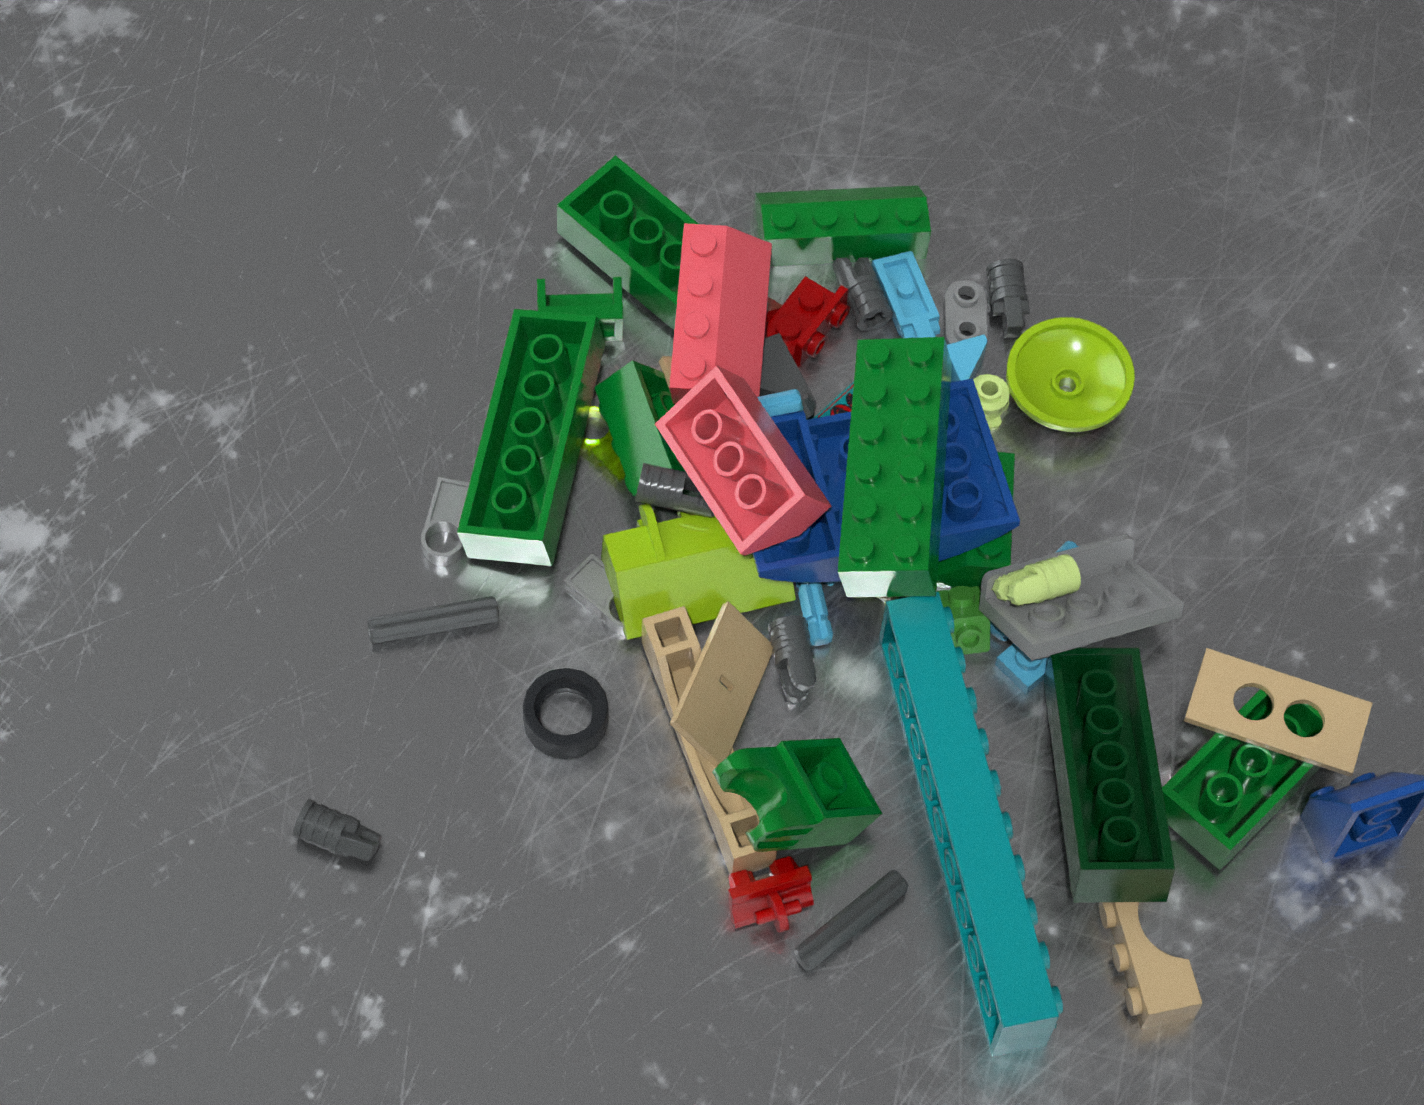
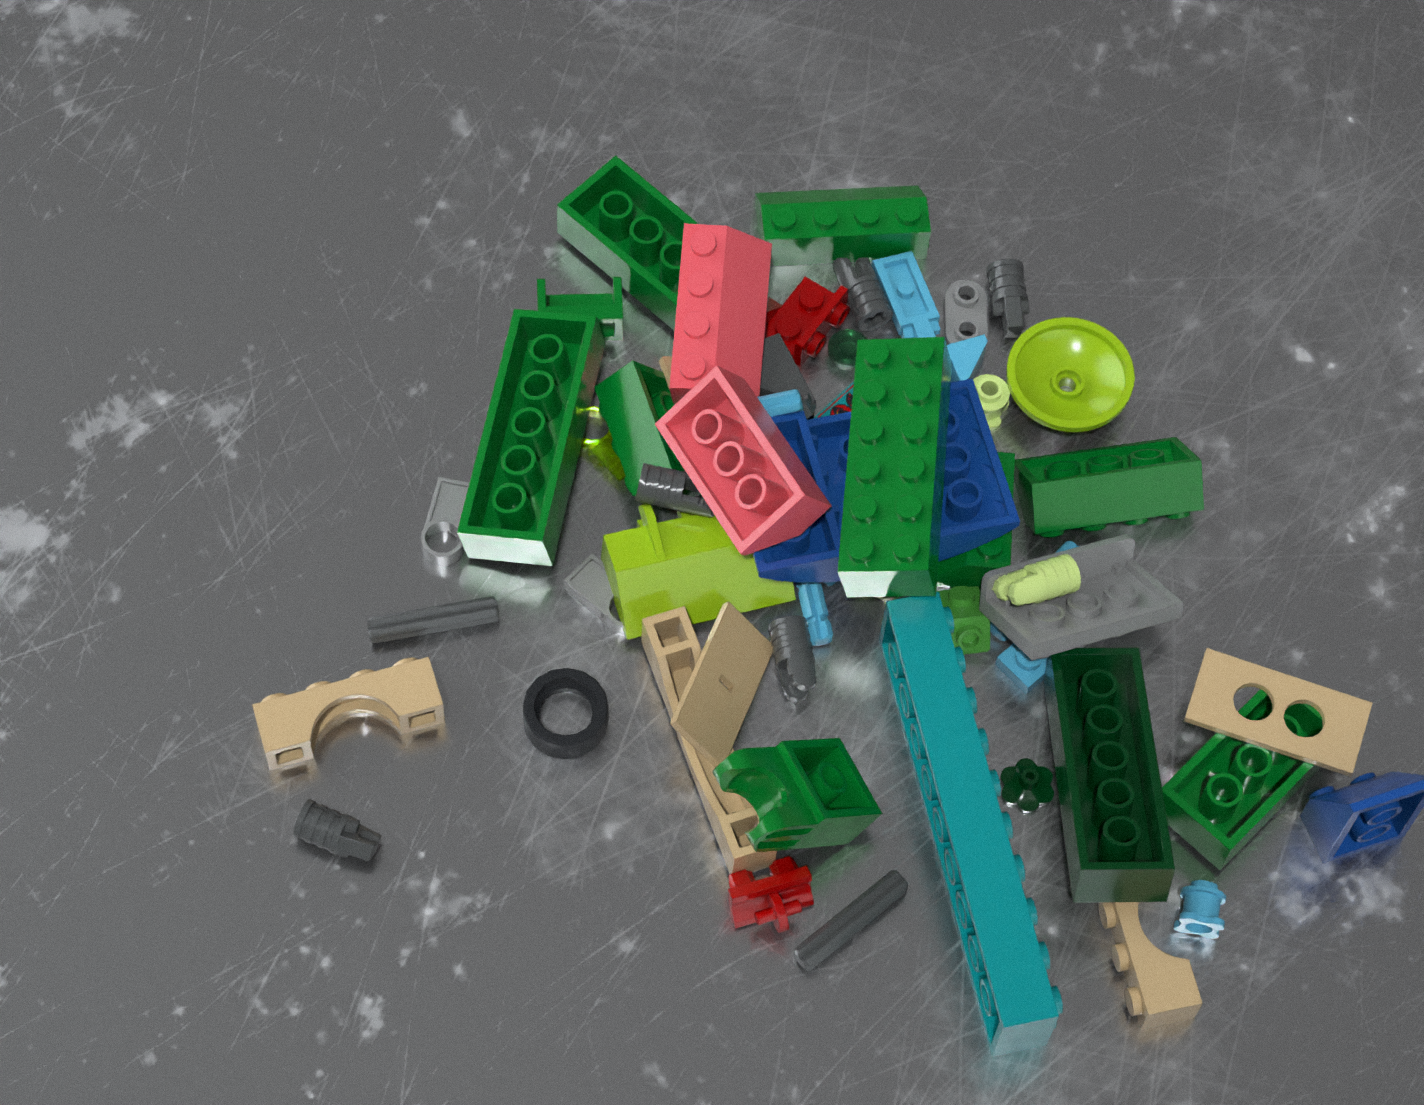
none -> tan arch [252,657,445,770]
none -> clear green plate [827,329,867,371]
none -> dark green plant [1000,758,1054,814]
none -> green slope [1014,437,1204,537]
none -> medium azure brick [1174,880,1226,939]

